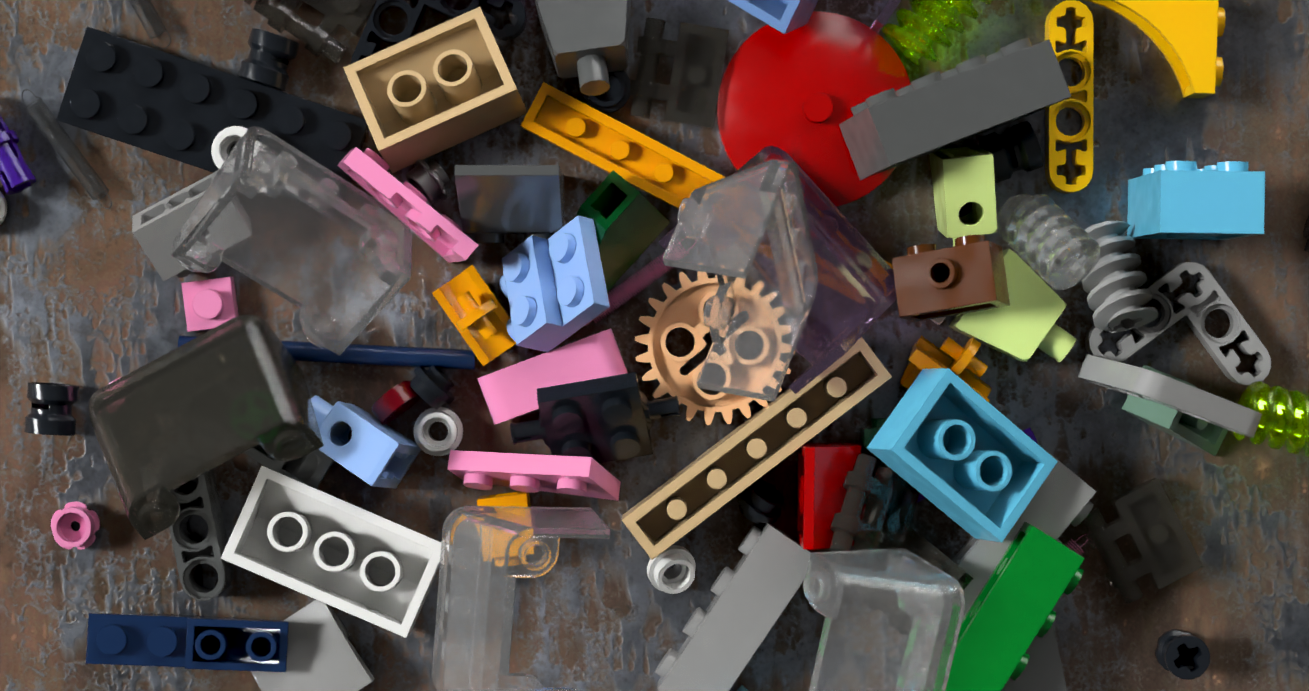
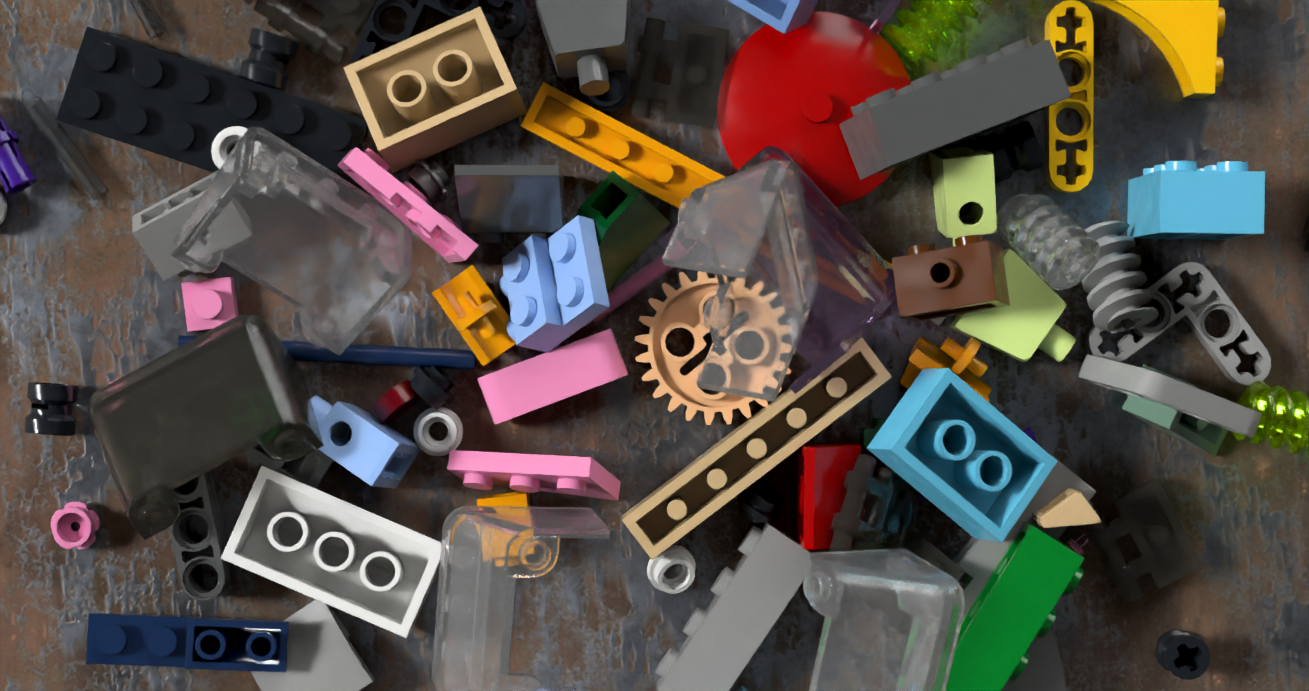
black plate [510,372,681,463] -> none
none -> tan slope [1031,488,1102,528]

